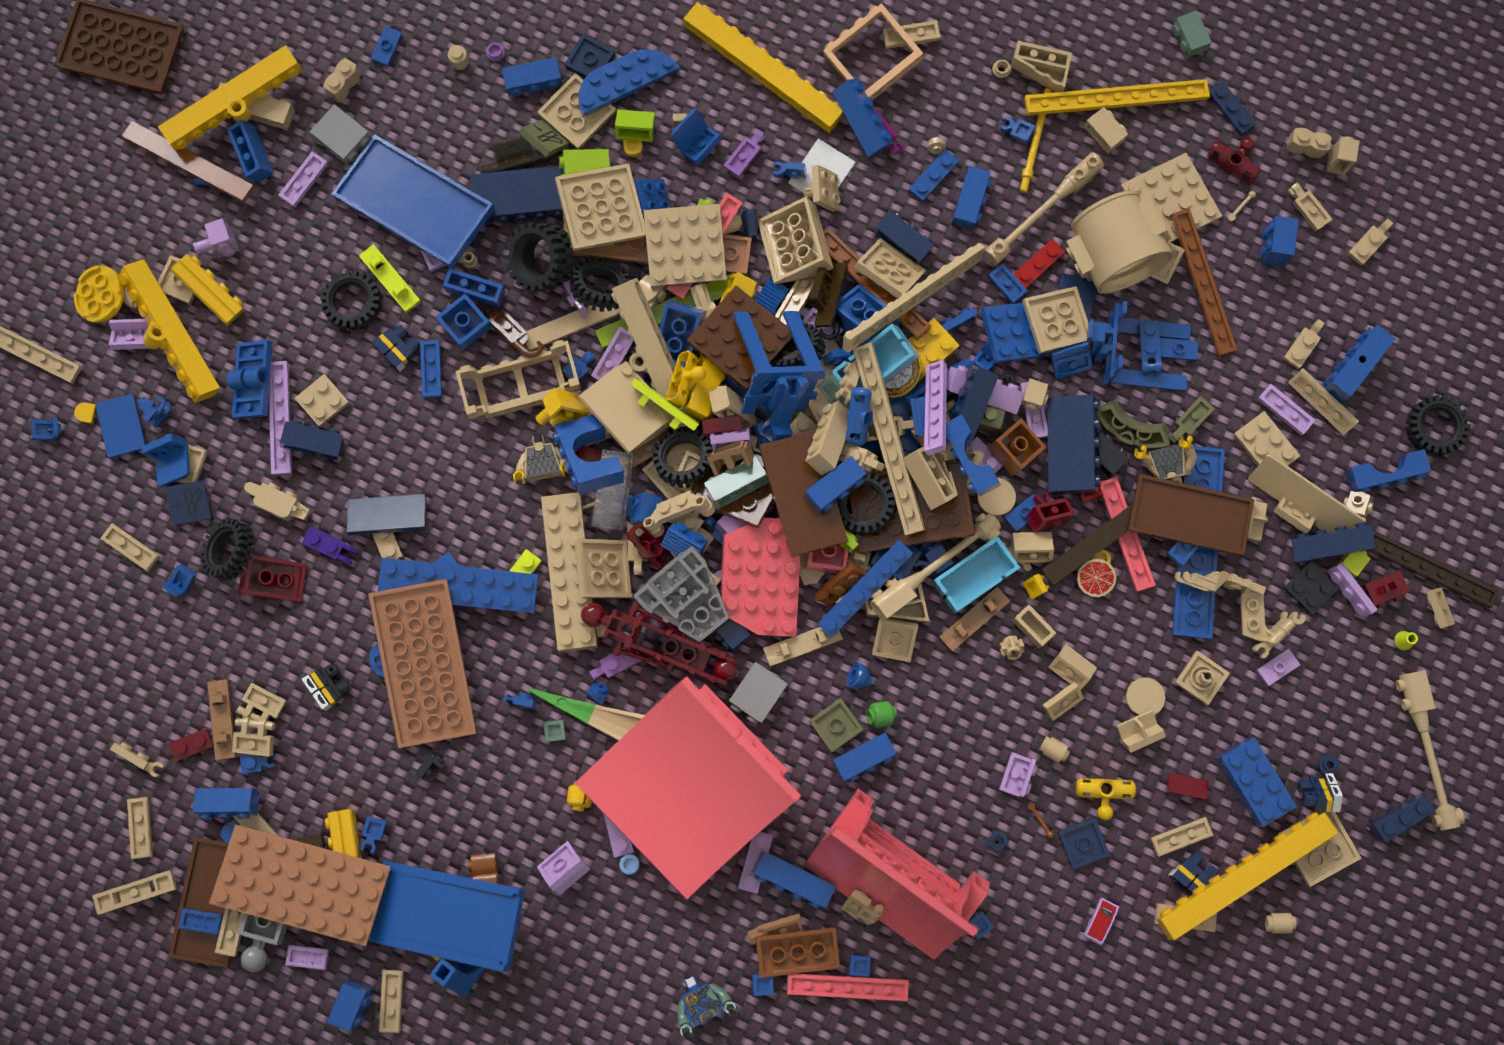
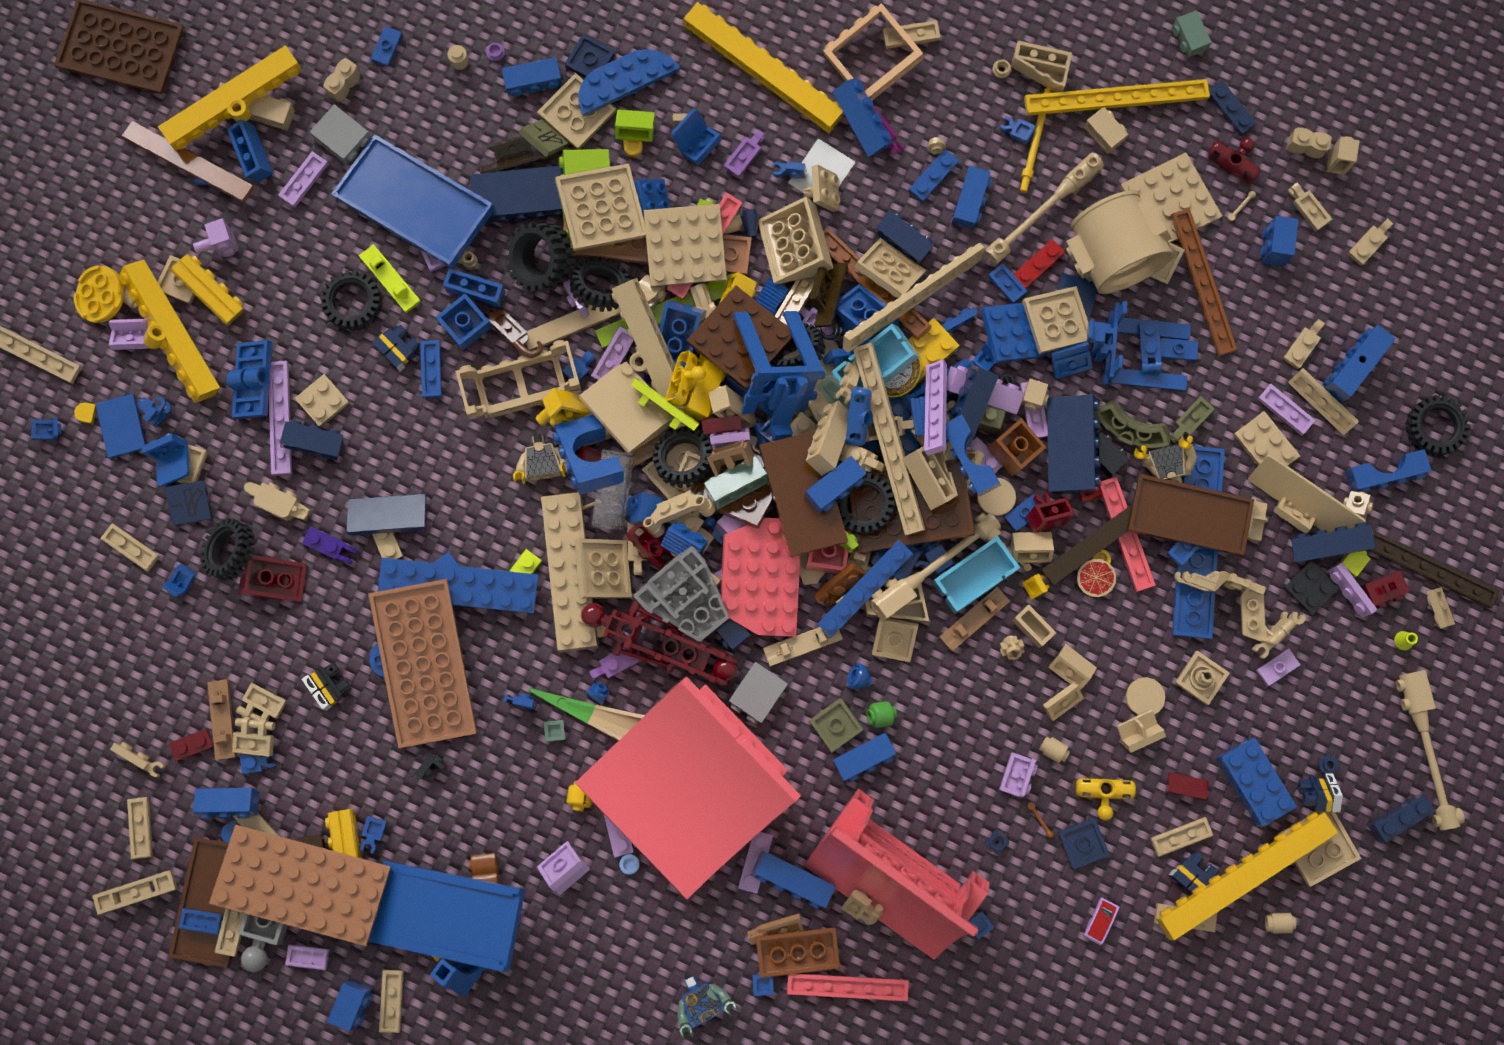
blue tile [849,955,871,977] -> none

